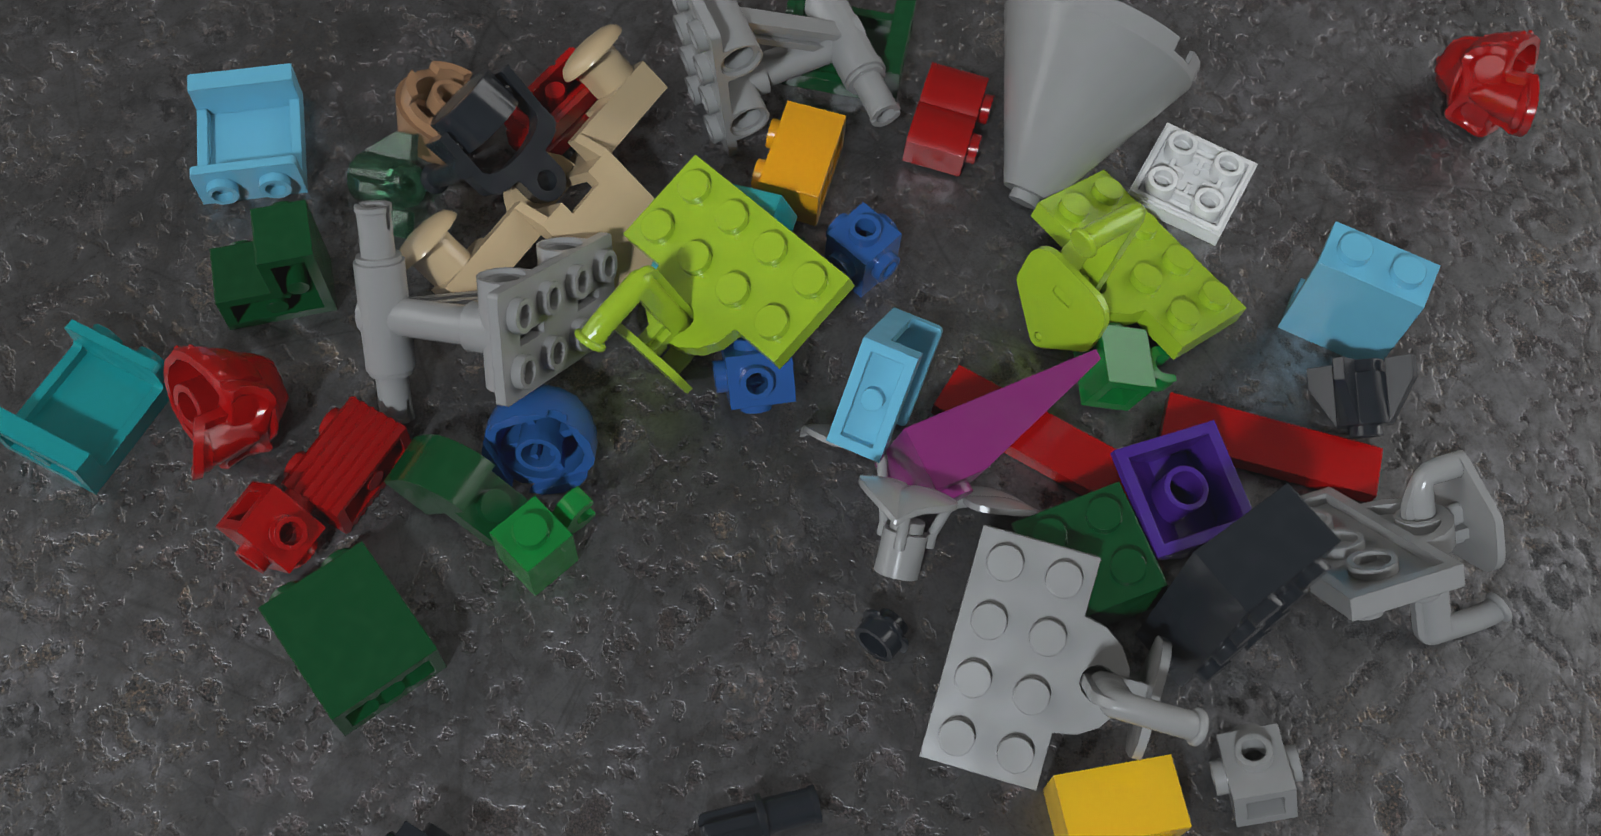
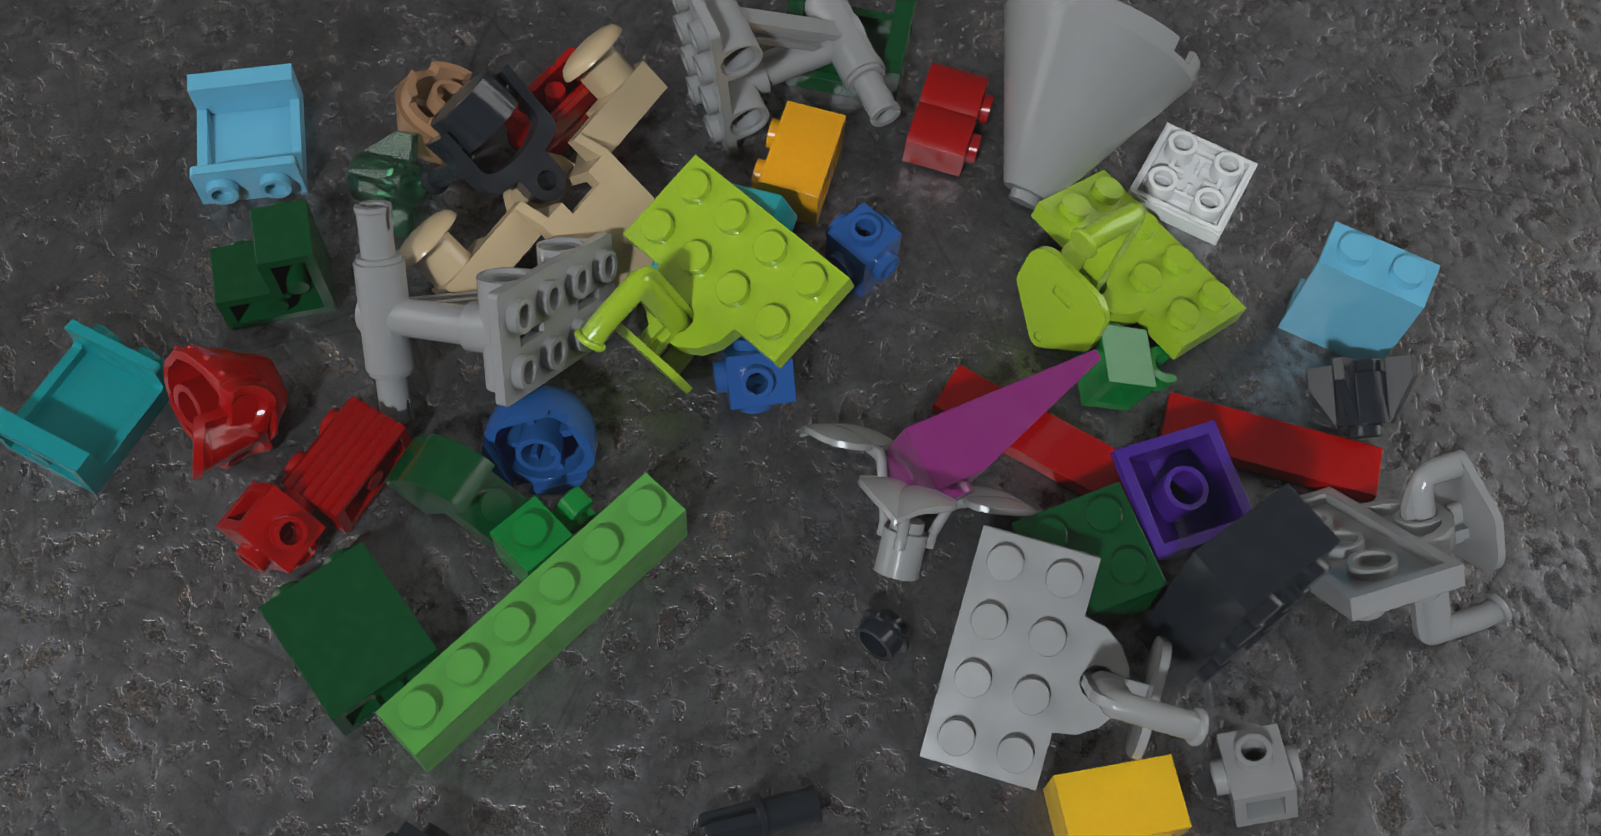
medium azure panel [826,307,943,463] -> none
red head [1434,30,1541,137] -> none
none -> bright green brick [375,473,688,773]

